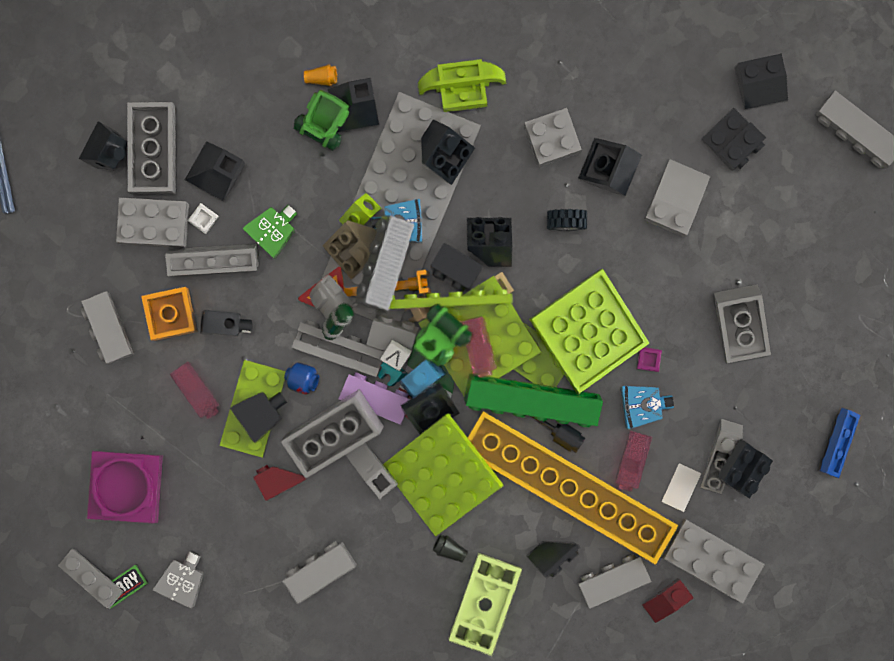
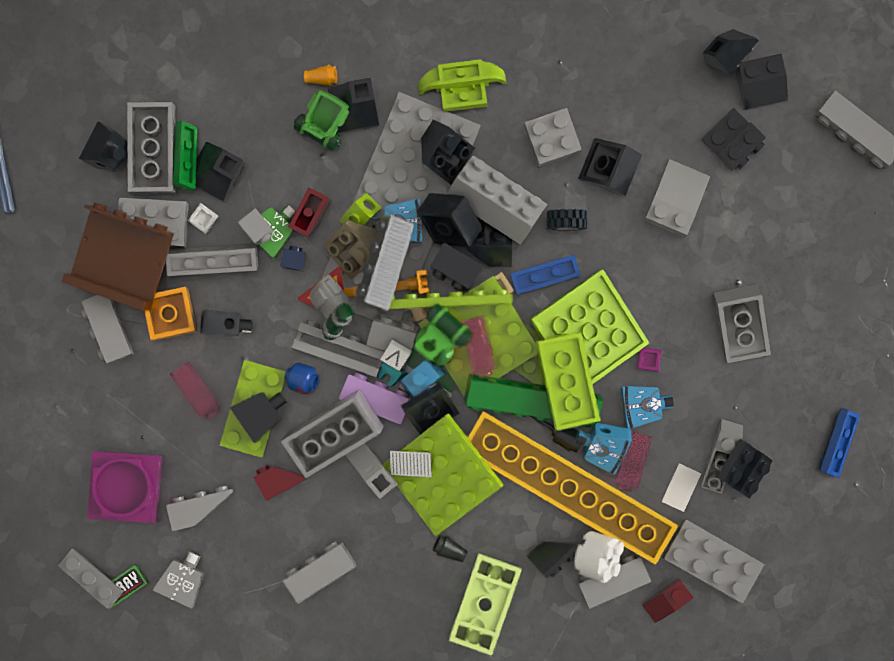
none -> reddish brown panel [61,202,174,311]
none -> light grey slope [166,486,234,531]
none -> green plate [173,120,198,191]
none -> light grey brick [238,208,274,245]
none -> dark blue plate [280,246,307,272]
none -> dark red slope [288,187,330,237]
none -> white sticker [390,451,431,477]
none -> black brick [417,193,482,247]
none -> light grey brick [447,156,548,245]
none -> blue plate [510,255,581,295]
none -> lime plate [536,332,600,431]
none -> dark azure torso [575,423,632,475]
none -> white brick [575,531,624,582]
none -> black slope [703,29,759,74]

